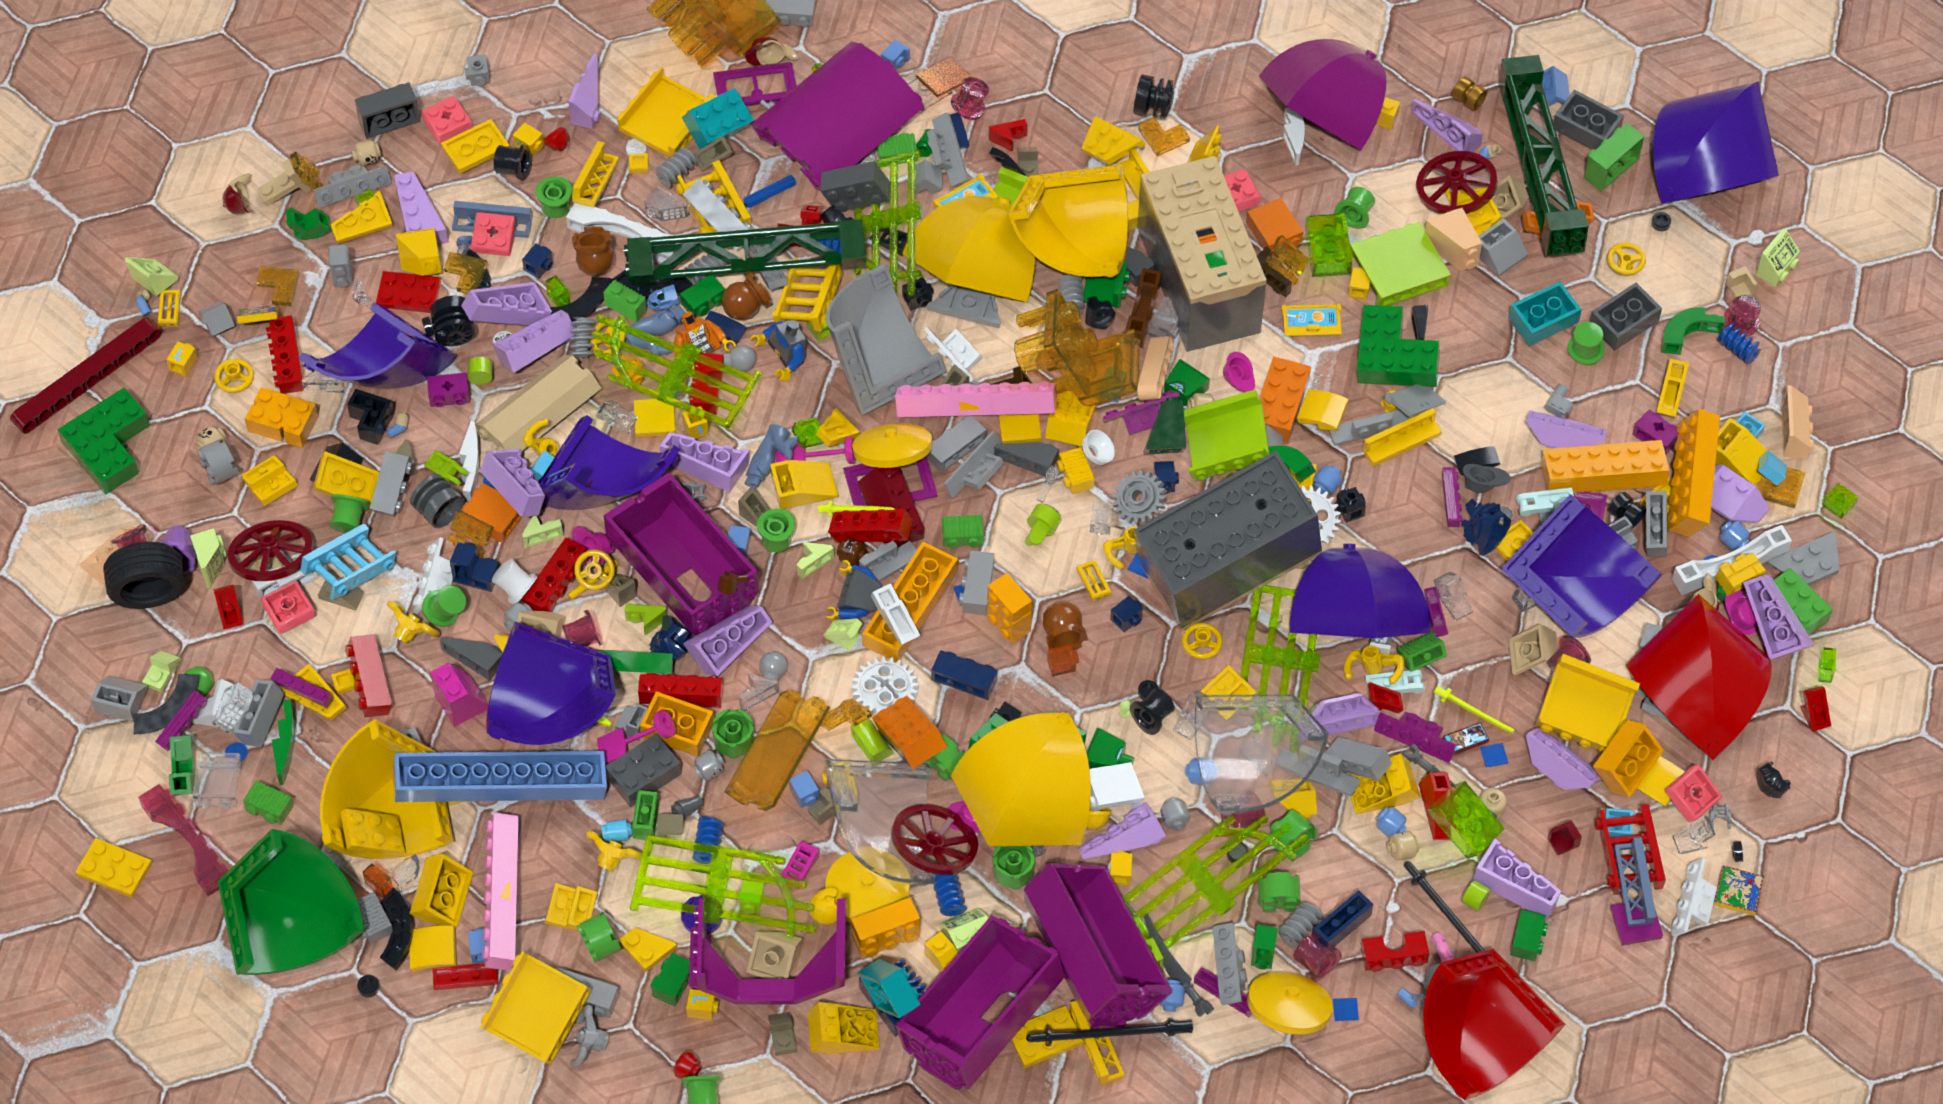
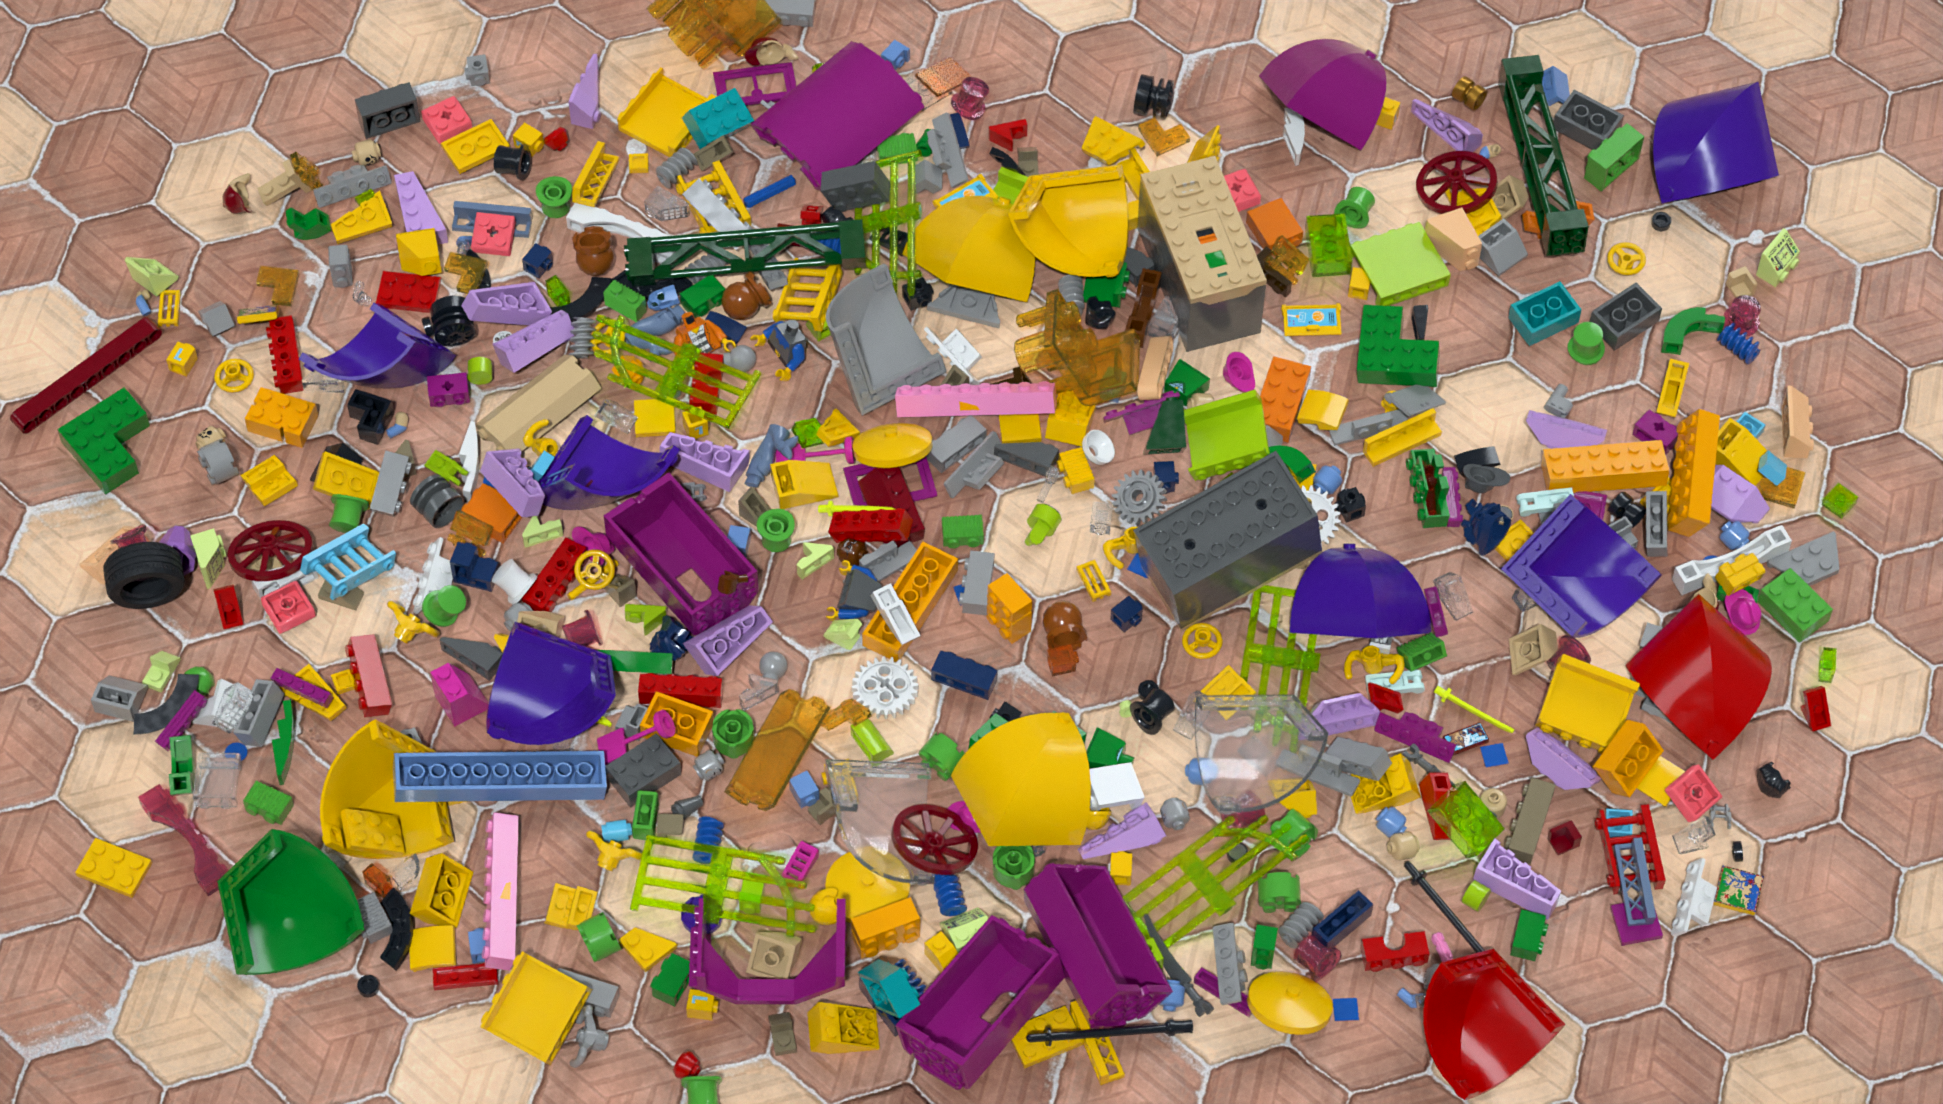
orange brick [872,696,947,769] -> none
lavender wedge [1743,575,1815,660] -> none
none -> green piece [1406,448,1450,528]
none -> dark tan brick [1505,777,1556,865]

